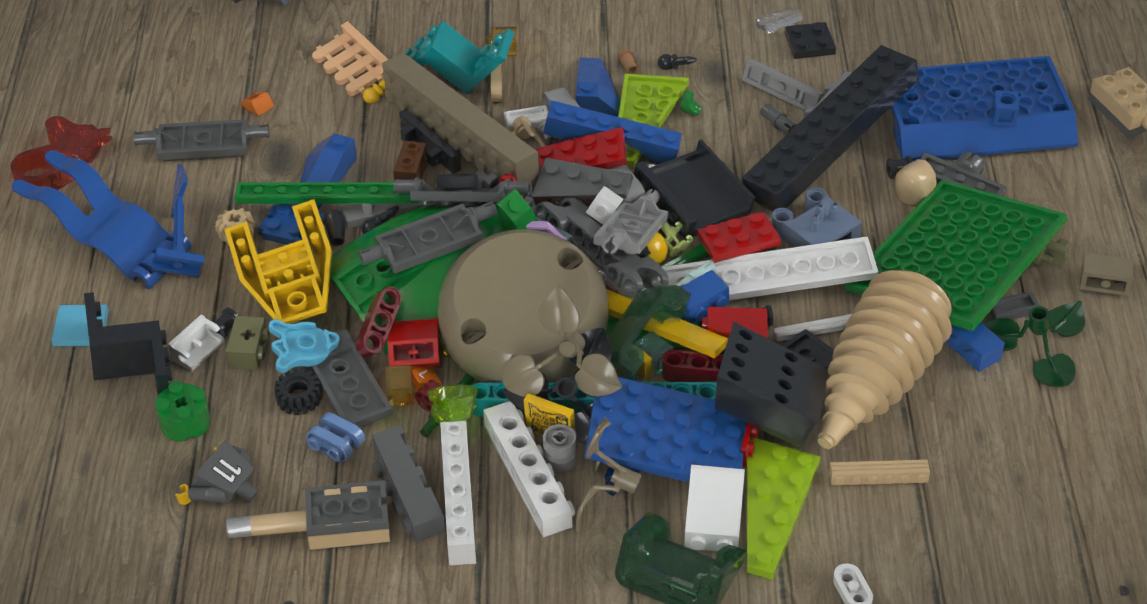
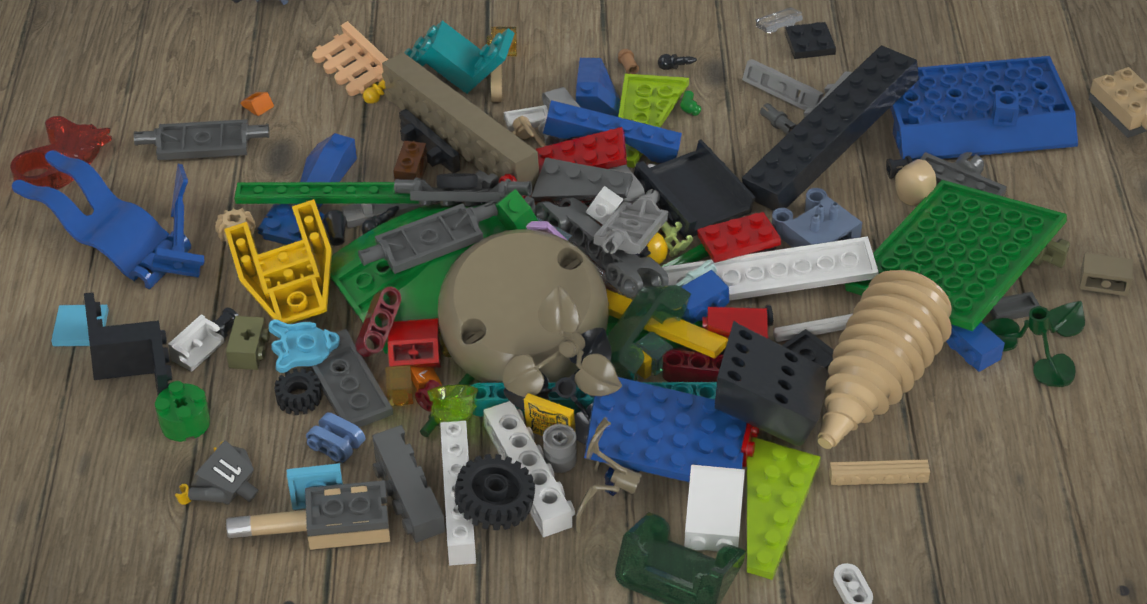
none -> medium azure tile [287,463,343,510]
none -> black wheel [454,454,535,530]

